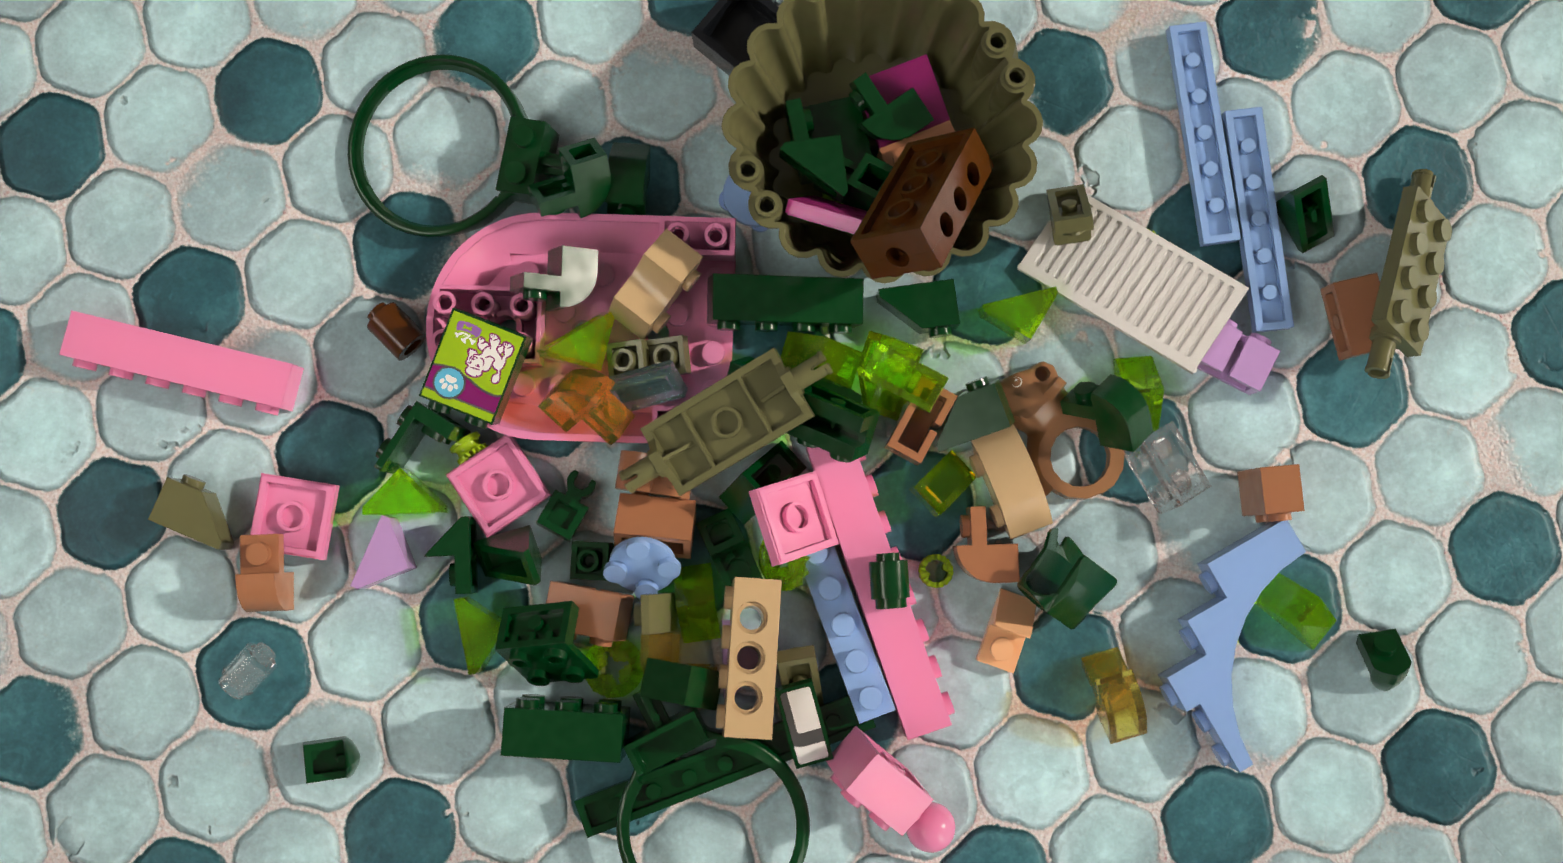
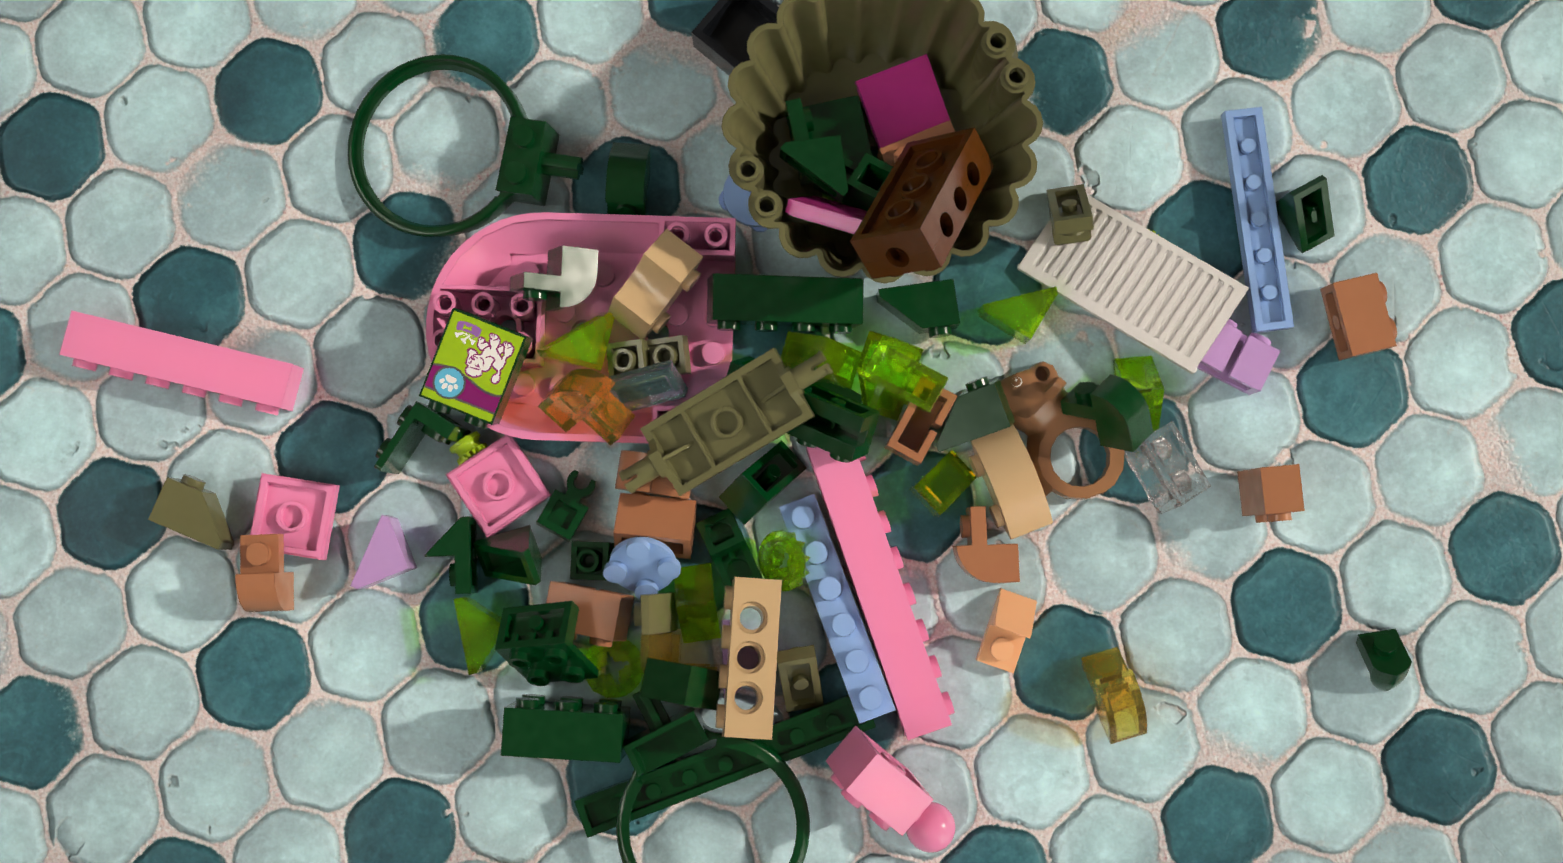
clear brick [218,642,277,700] -> none
dark green plate [303,736,360,784] -> none
clear neon green slope [362,467,447,516] -> none
reddish brown brick [367,302,426,361] -> none
dark green brick [527,137,611,218] -> none
bright pink plate [749,471,839,567] -> none
slope [775,678,834,769] -> none
dark green brick [849,72,934,142] -> none
dark green brick [869,552,910,609] -> none
lime bush [918,554,954,588] -> none
dark green piece [1017,528,1117,629] -> none
light blue arch [1158,520,1306,772] -> none
light blue plate [1166,21,1241,247] -> none
clear neon green slope [1255,573,1337,650] -> none
olive plate [1365,169,1452,379] -> none

